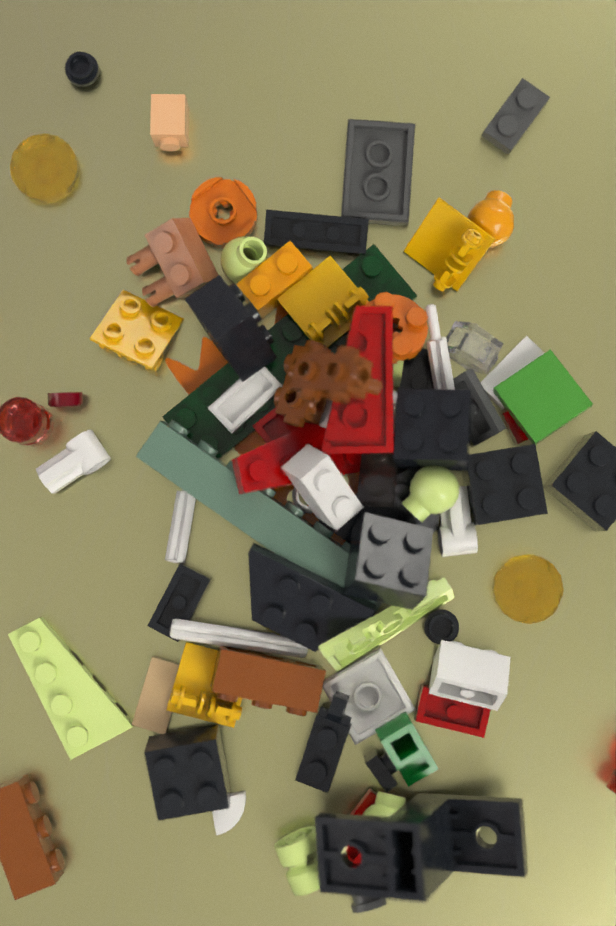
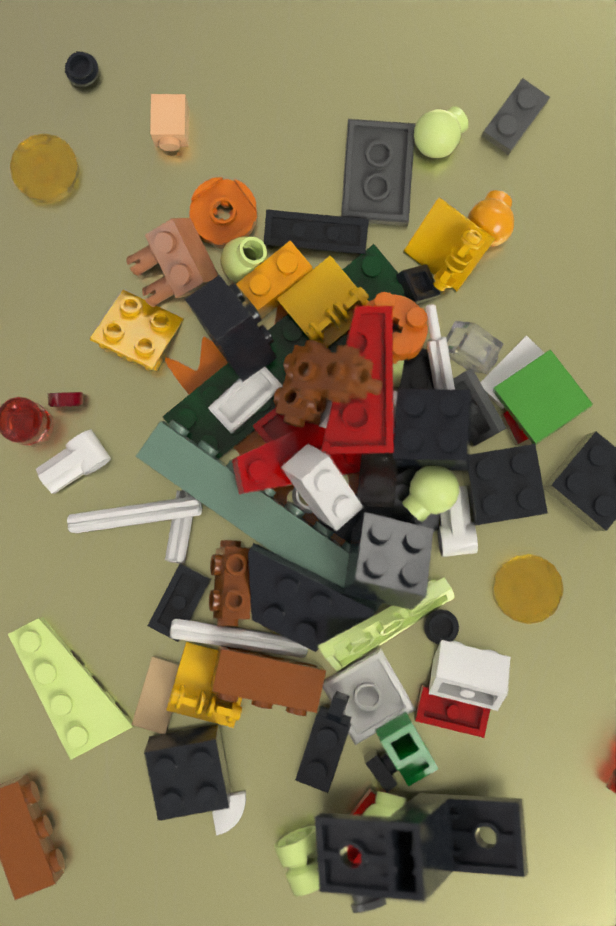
none -> white axle [67,496,202,533]
none -> dark orange brick [209,540,251,626]
none -> black tile [396,264,441,304]
none -> yellowish green piece [414,106,469,158]

